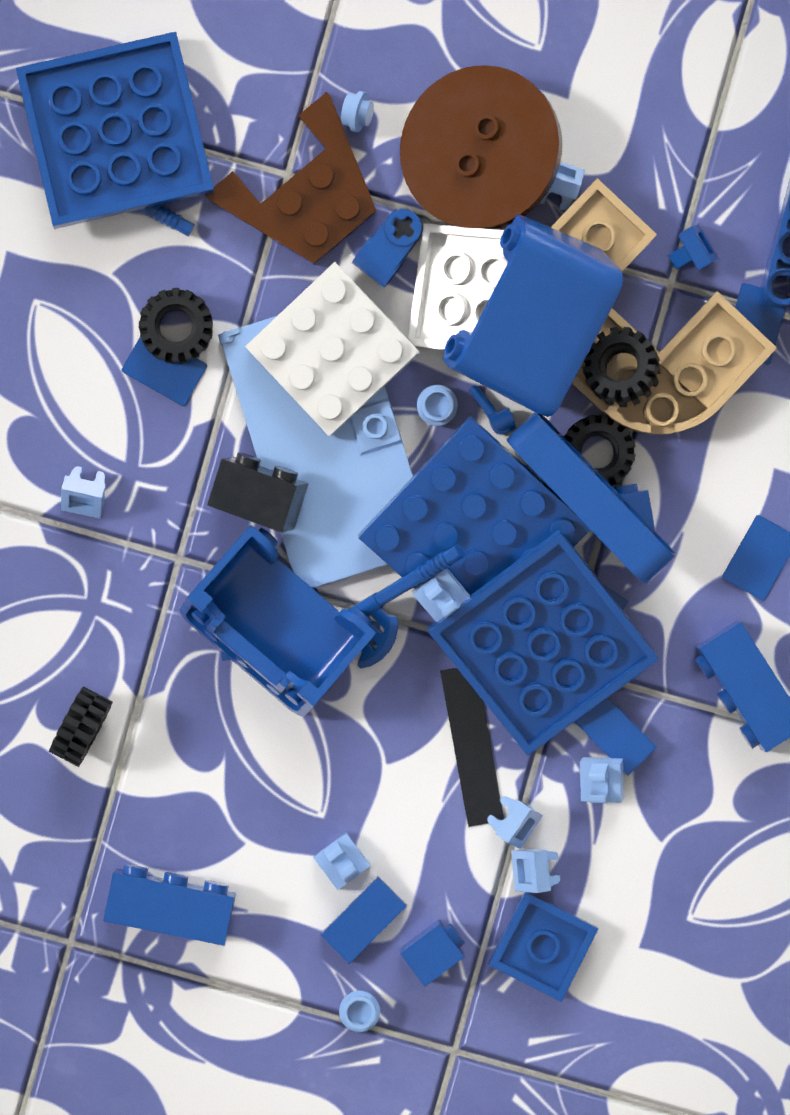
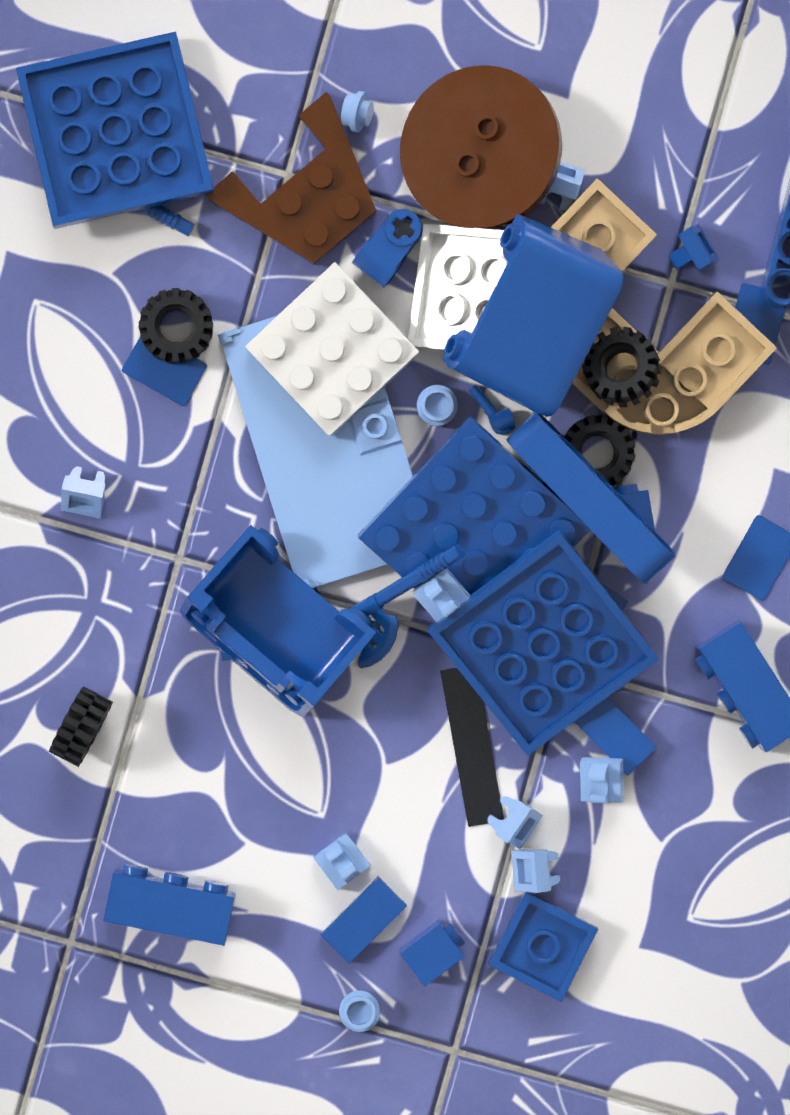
black brick [207,452,309,533] -> none

